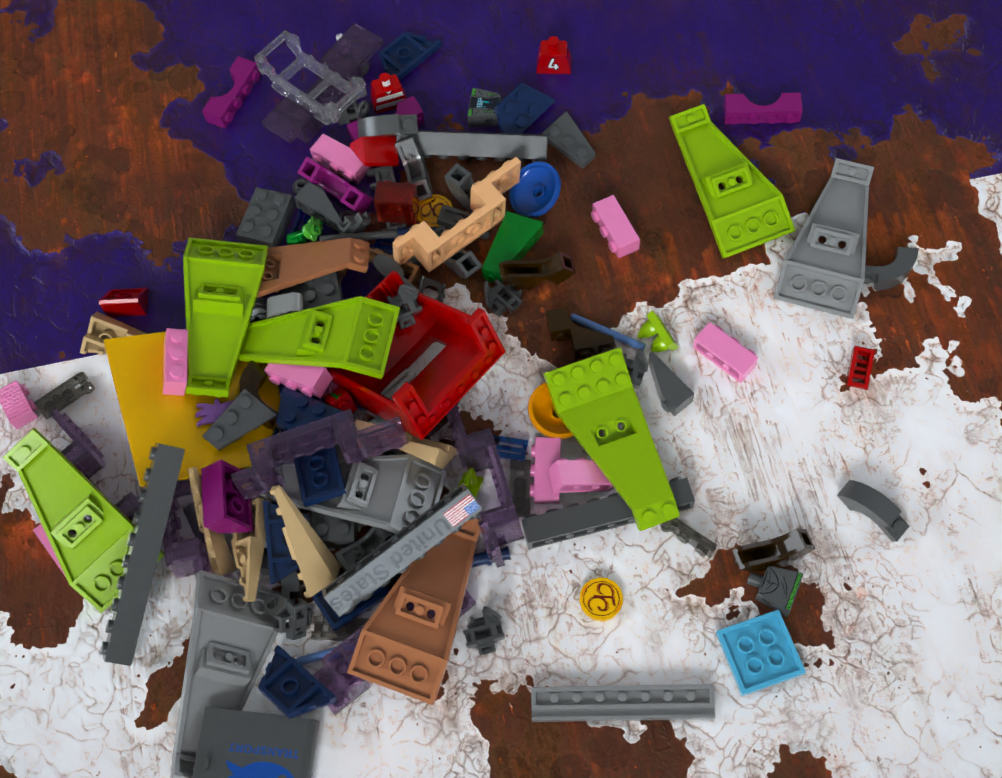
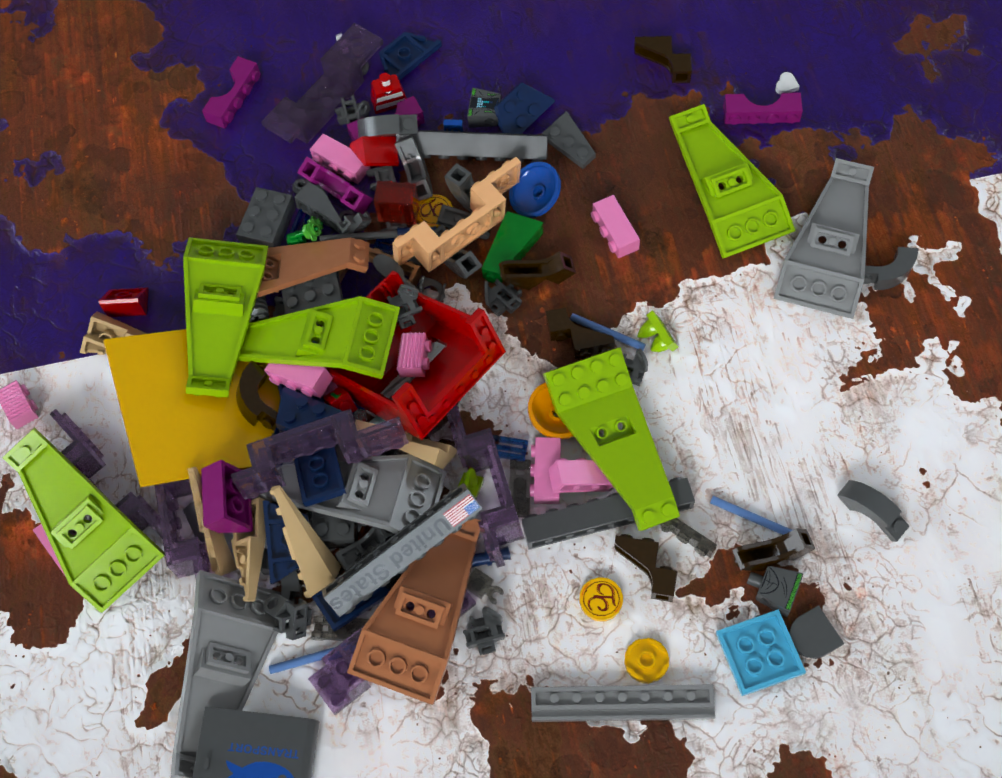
clear smoke plate [34,372,95,420] -> none
dark grey brick [100,443,185,666] -> none
bright pink brick [163,328,188,396] -> none
medium lavender piece [195,398,234,427] -> none
dark grey wing [202,389,277,451] -> none
clear windscreen [254,30,367,125] -> none
dark blue wing [258,645,337,719] -> none
light grey beam [267,292,303,319] -> none
red torso [536,36,571,74] -> none
dark grey slope [648,351,694,417] -> none
bright pink brick [693,322,759,383] -> none
red slope [846,346,875,390] -> none
none -> bright pink brick [397,332,432,377]
none -> blue tile [443,119,464,132]
none -> clear smoke plate [466,568,504,604]
none -> dark brown arch [614,534,677,602]
none -> yellow tile [624,638,669,684]
none -> dark brown arch [634,36,692,83]
none -> medium blue bar [710,496,792,535]
none -> white tile [775,72,800,95]
none -> dark grey tile [789,605,844,659]

